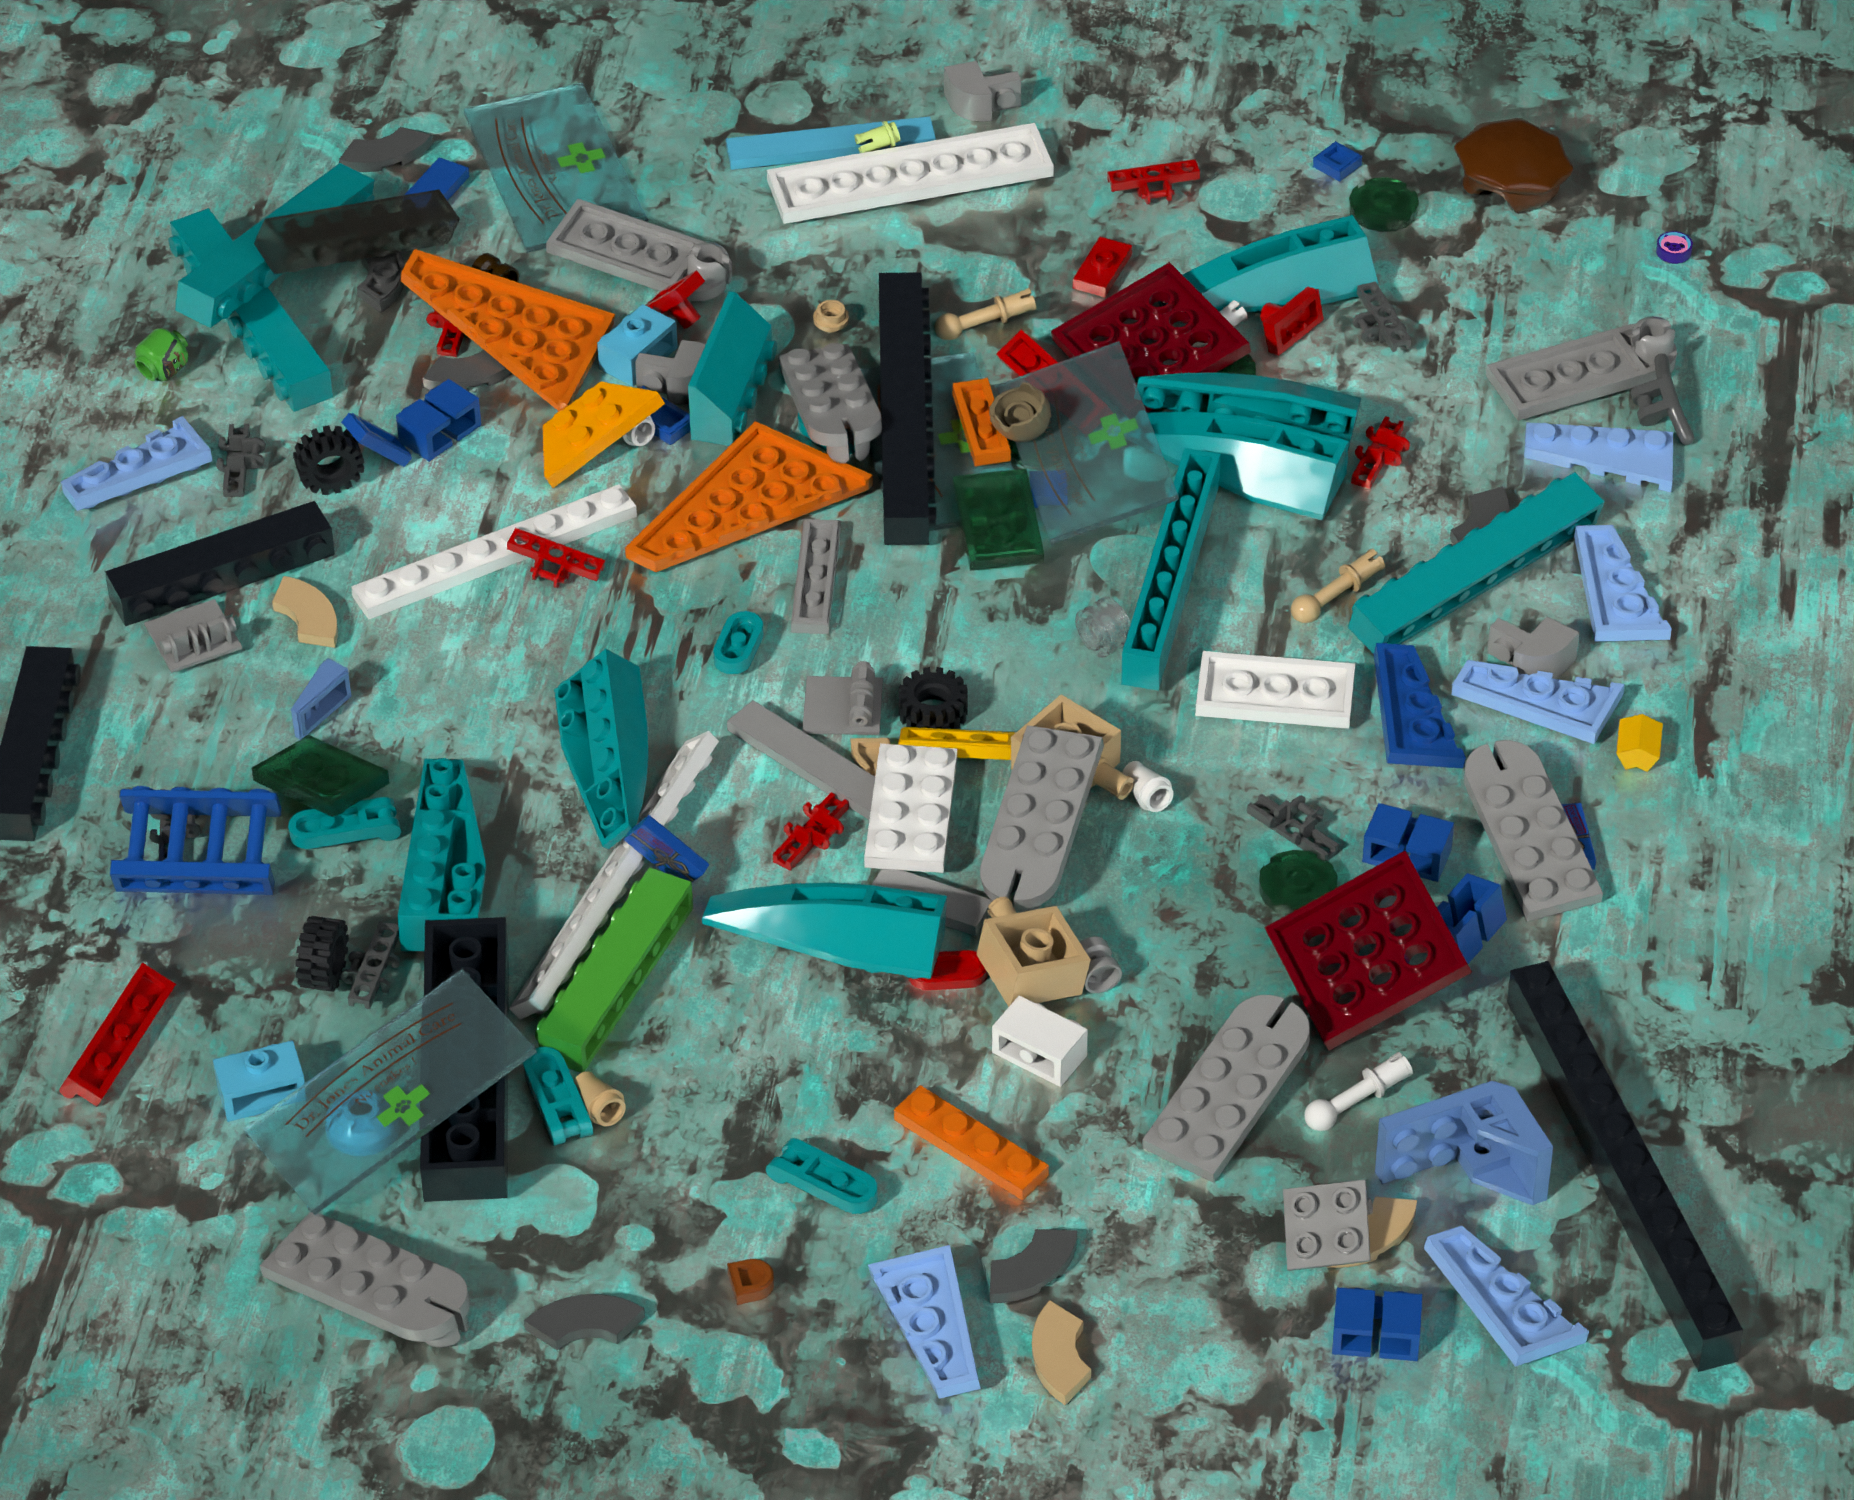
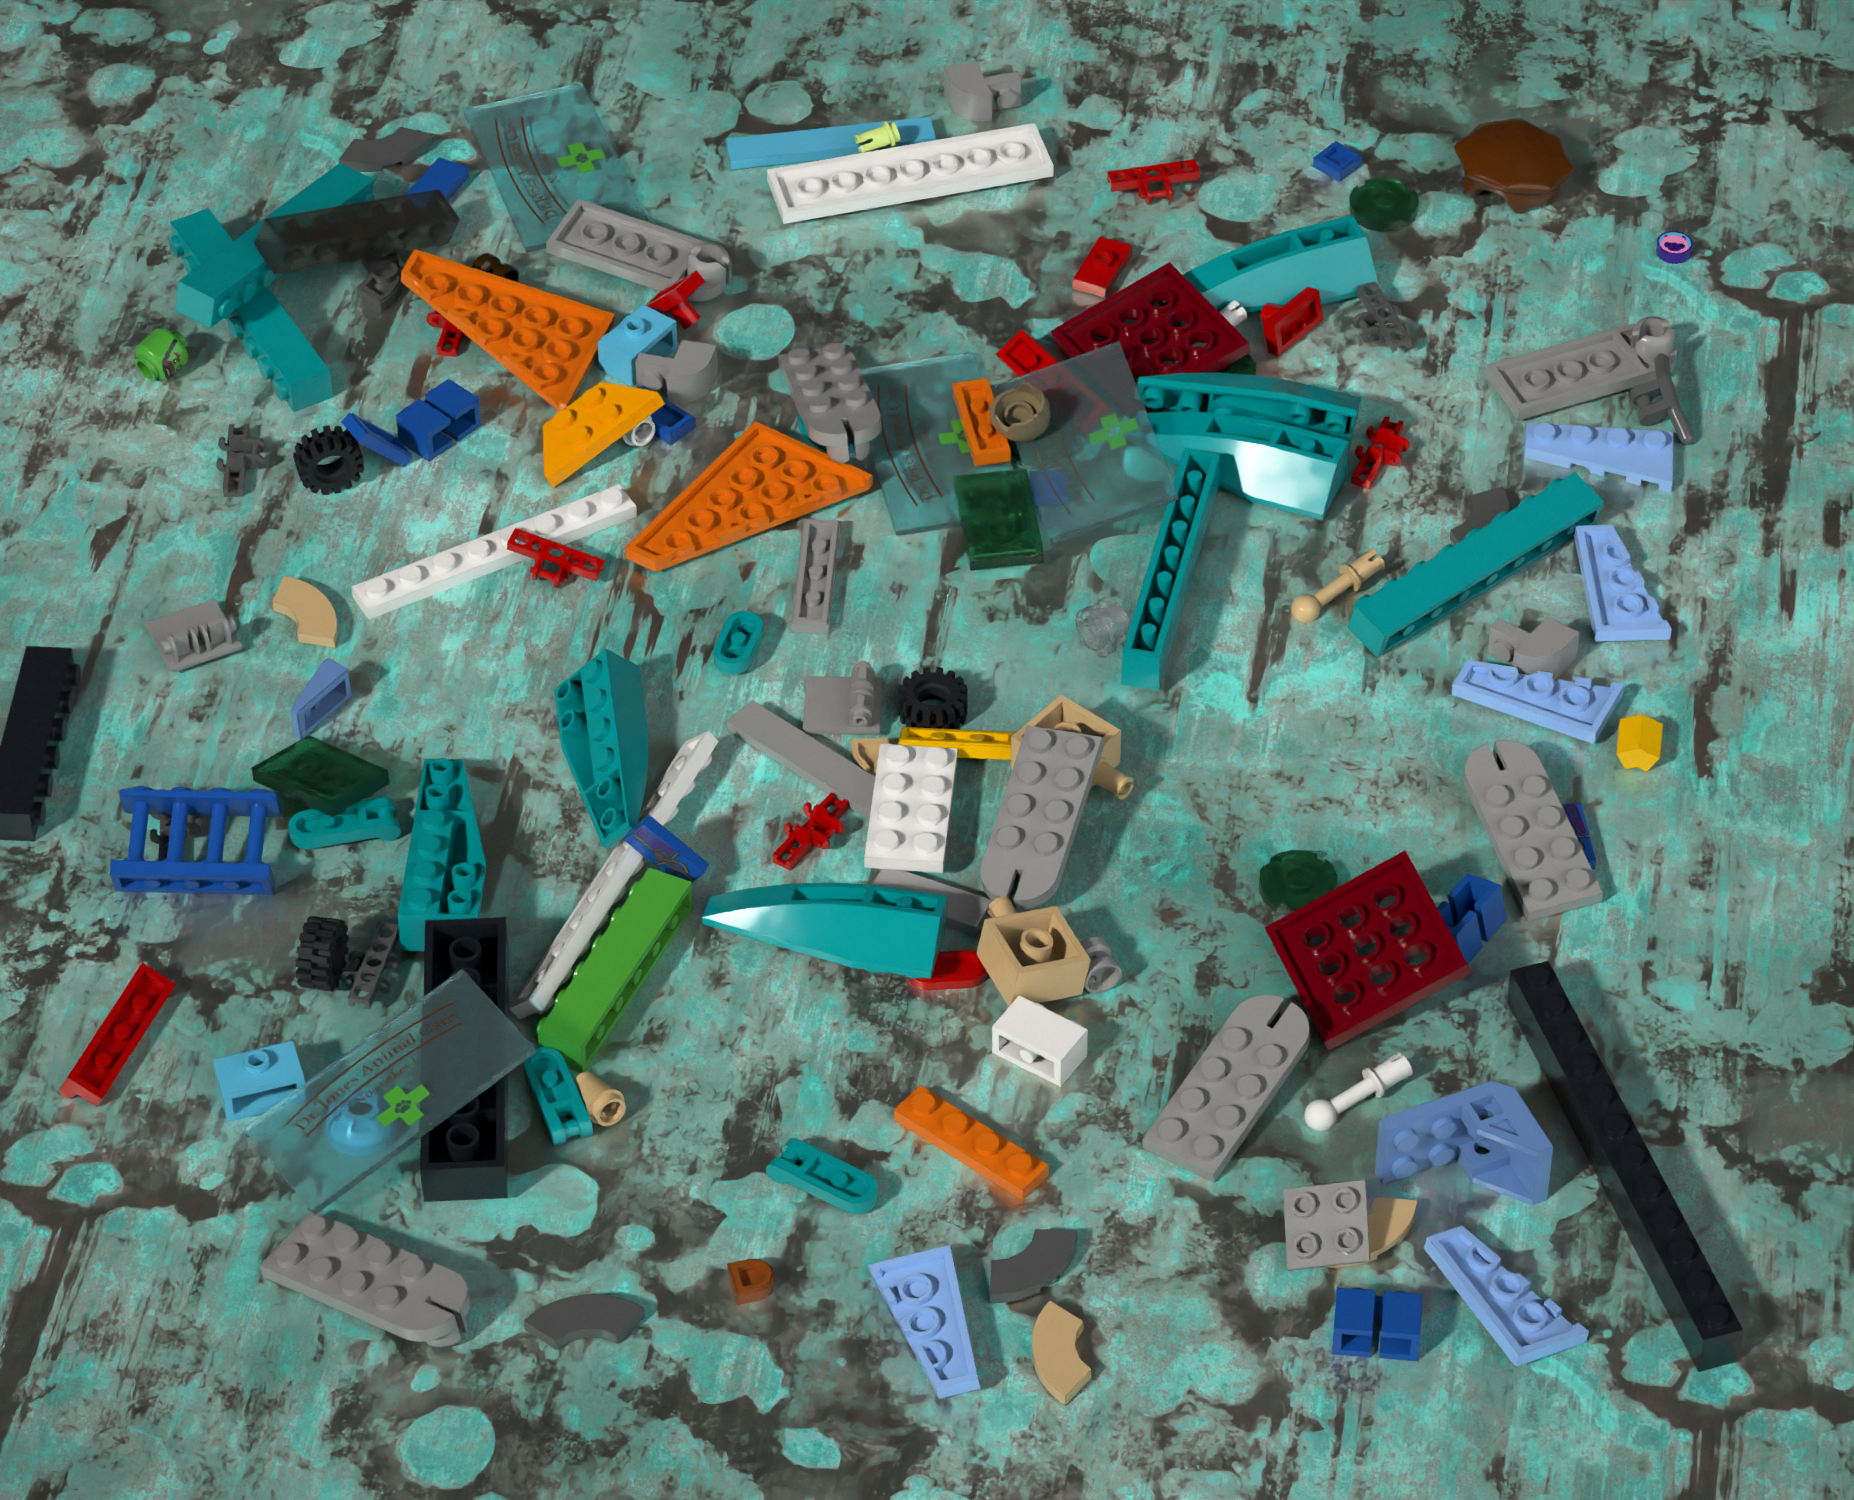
light blue wing [61,416,213,511] -> none
black brick [105,501,335,626] -> none
dark grey tile [422,350,512,390] -> none
teal slope [688,291,777,446] -> none
tan plate [813,300,849,332] -> none
black brick [879,272,936,545] -> none
tan pin [934,288,1037,340] -> none
white cone [1123,761,1173,812] -> none
white plate [1195,651,1355,729] -> none
dark grey piece [1247,794,1339,864] -> none
blue piece [1362,803,1454,882] -> none
blue wing [1373,643,1466,769] -> none

